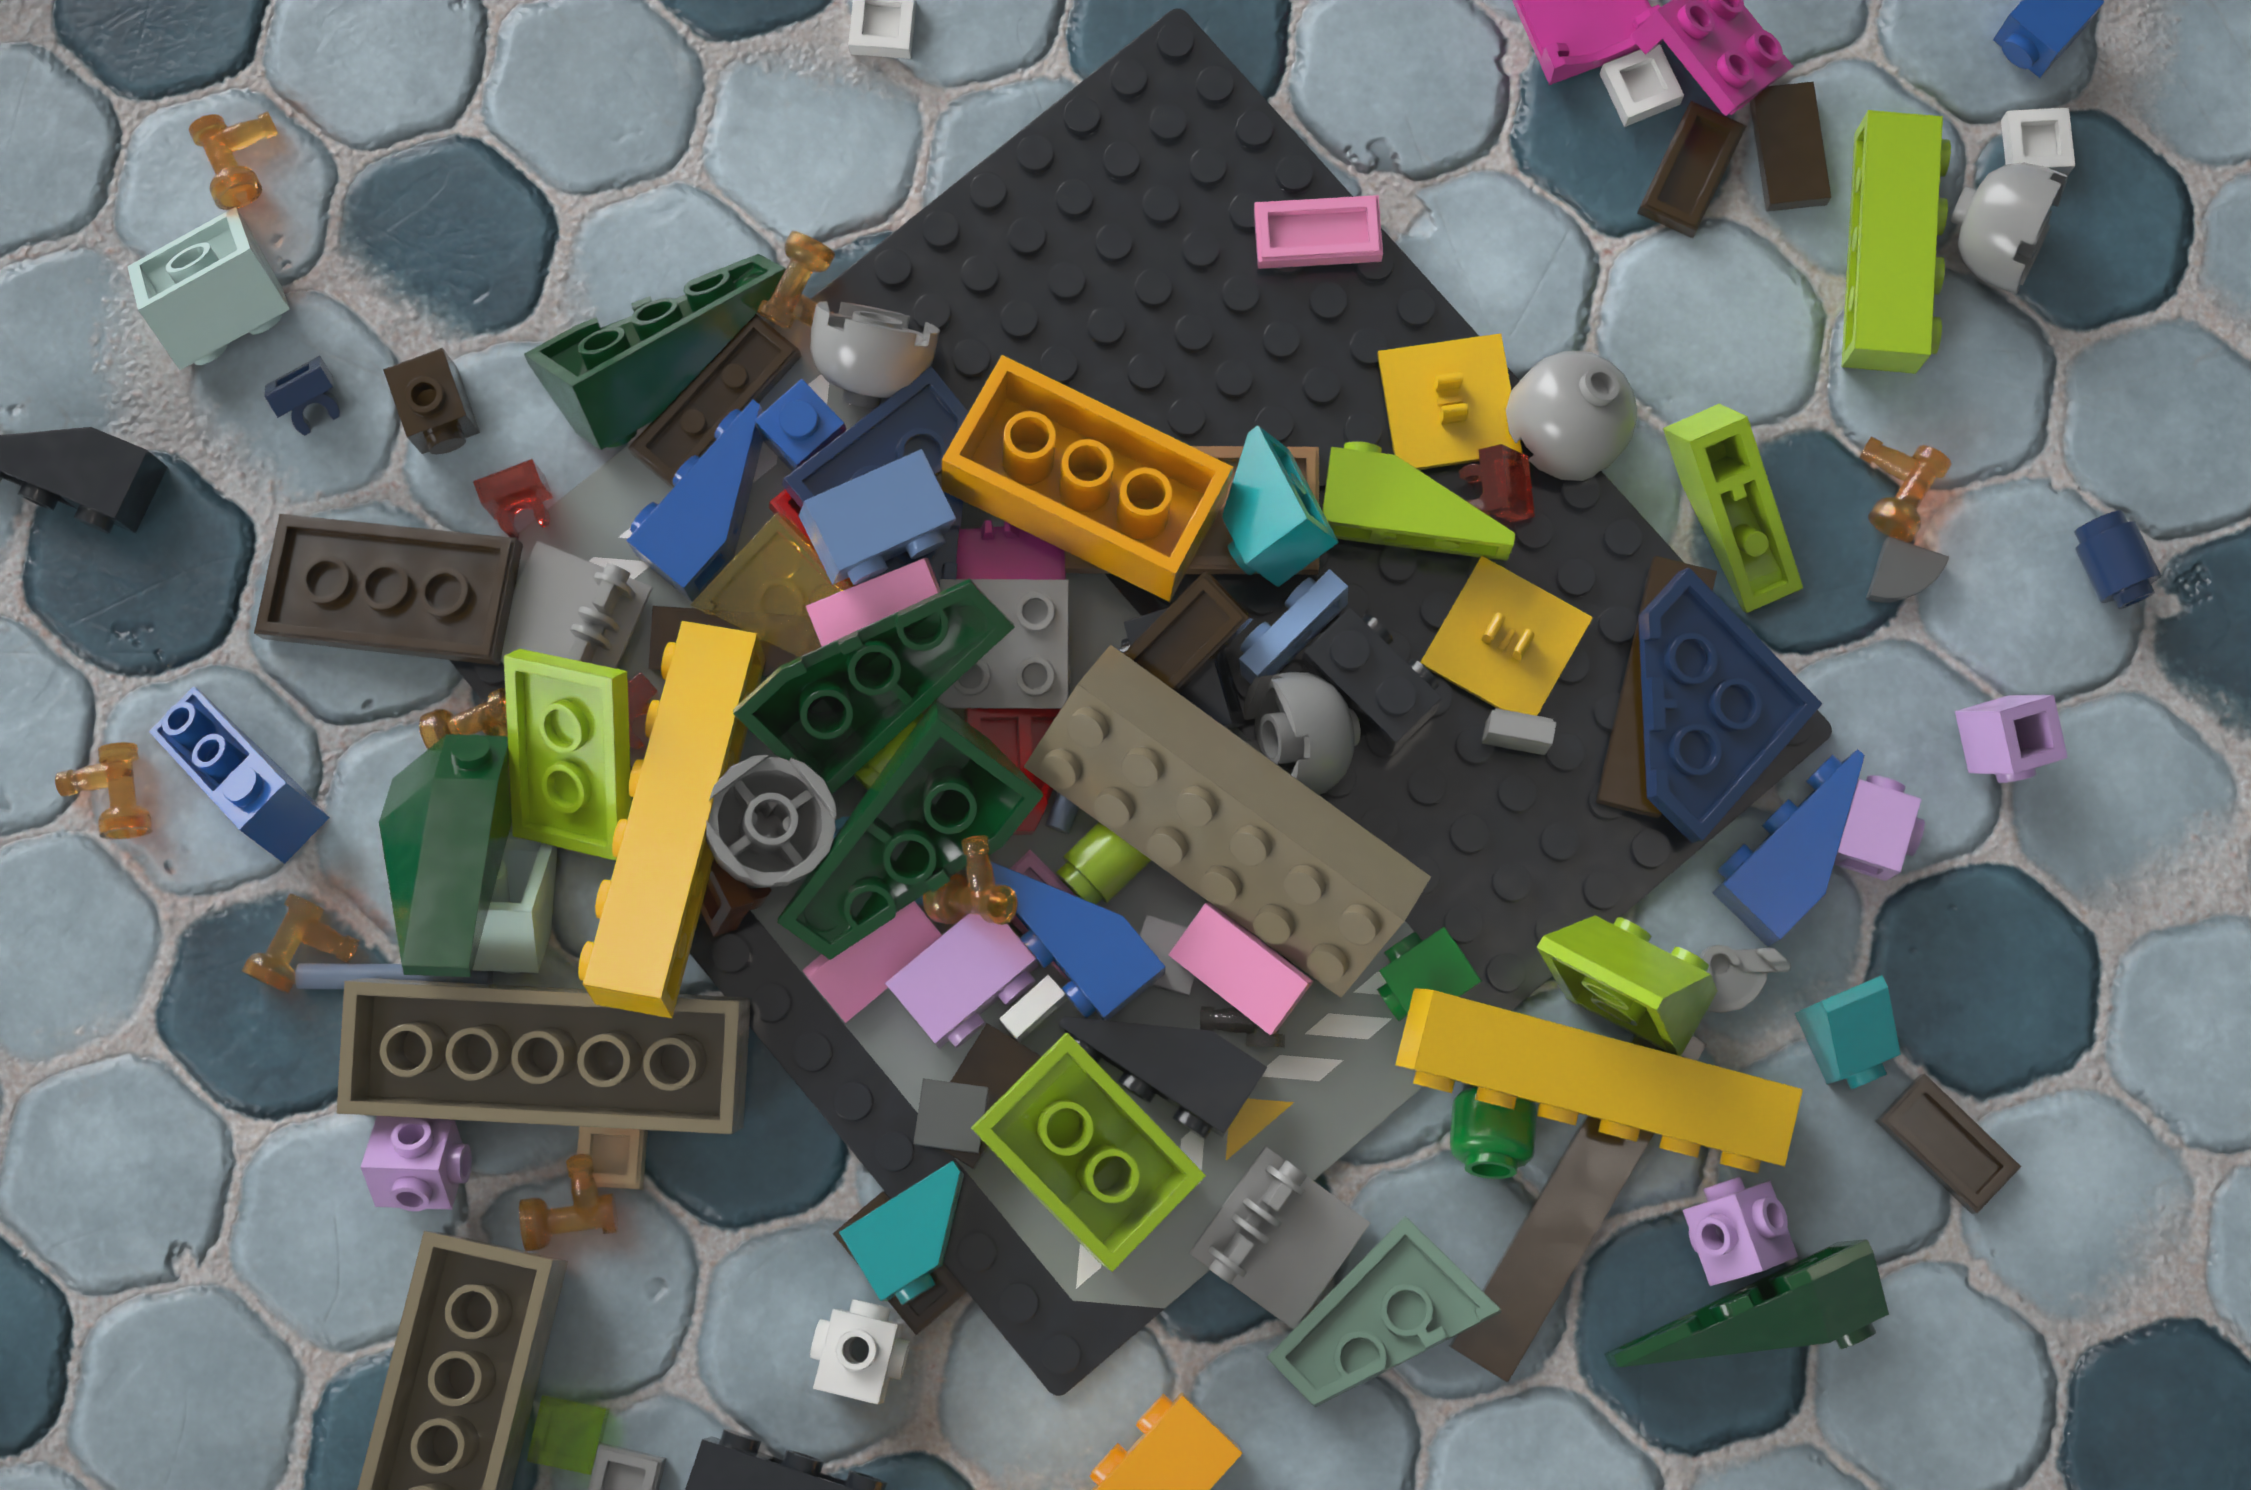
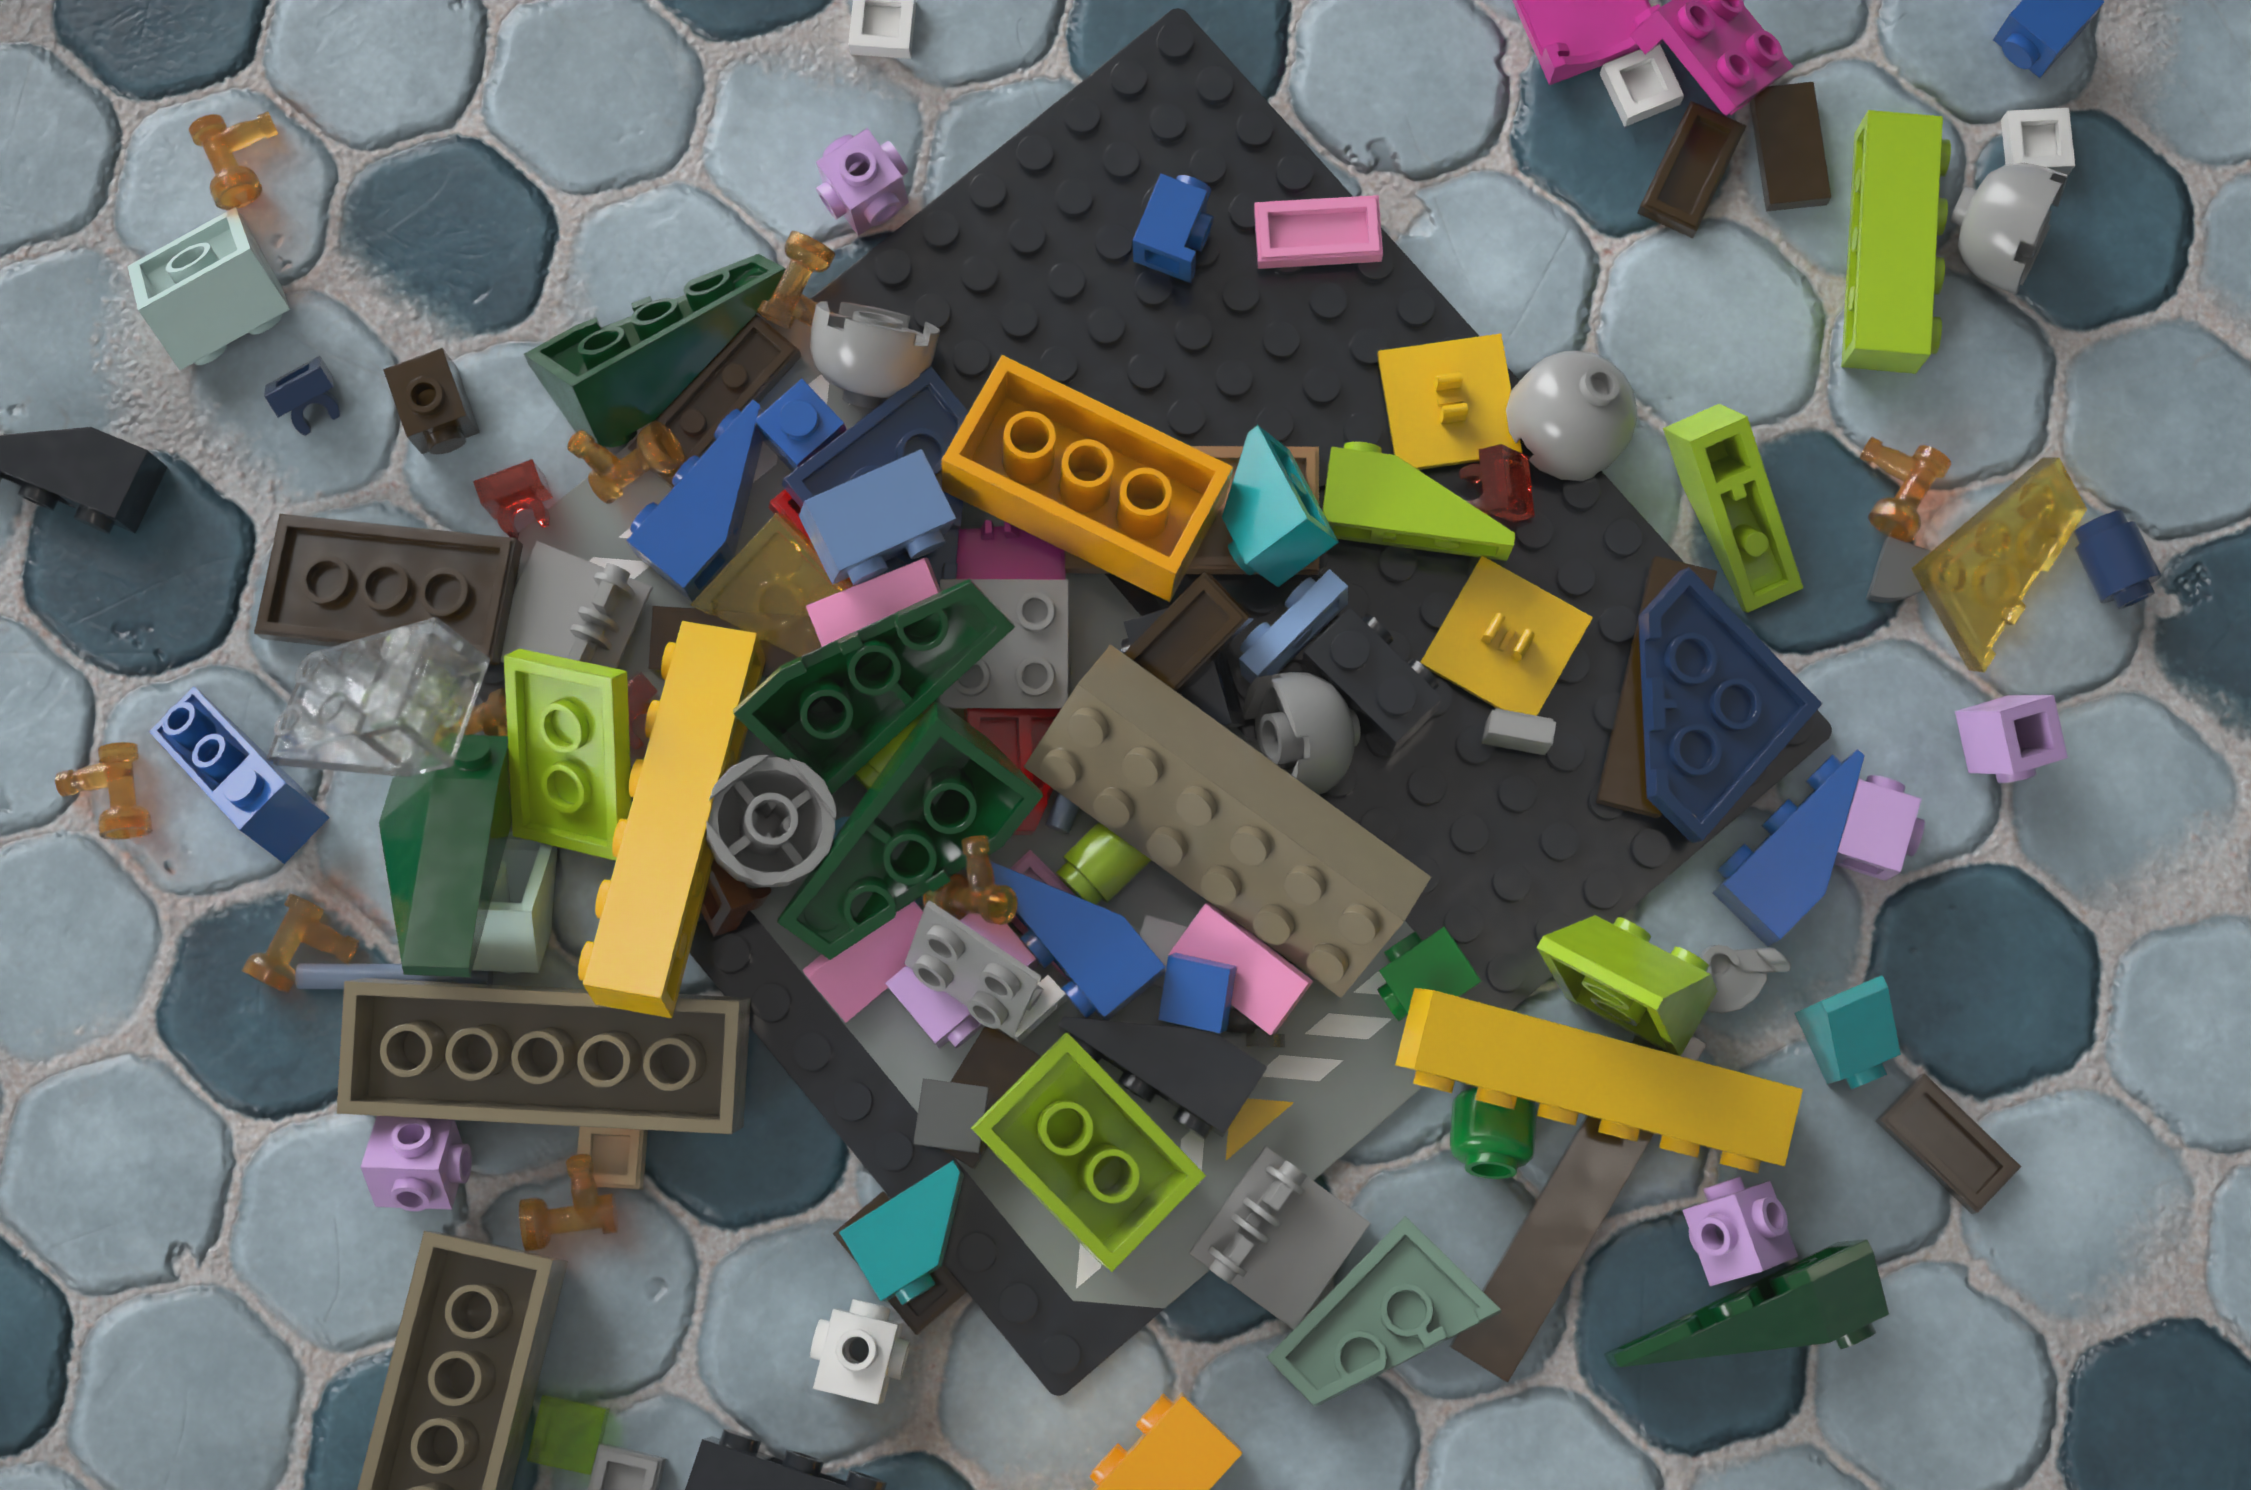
none -> clear slope [266,617,490,777]
none -> clear orange piece [567,421,684,504]
none -> lavender brick [816,128,909,236]
none -> light grey hinge [904,900,1044,1038]
none -> blue brick [1133,173,1214,283]
none -> blue tile [1158,953,1237,1034]
none -> clear yellow wing [1911,457,2087,673]

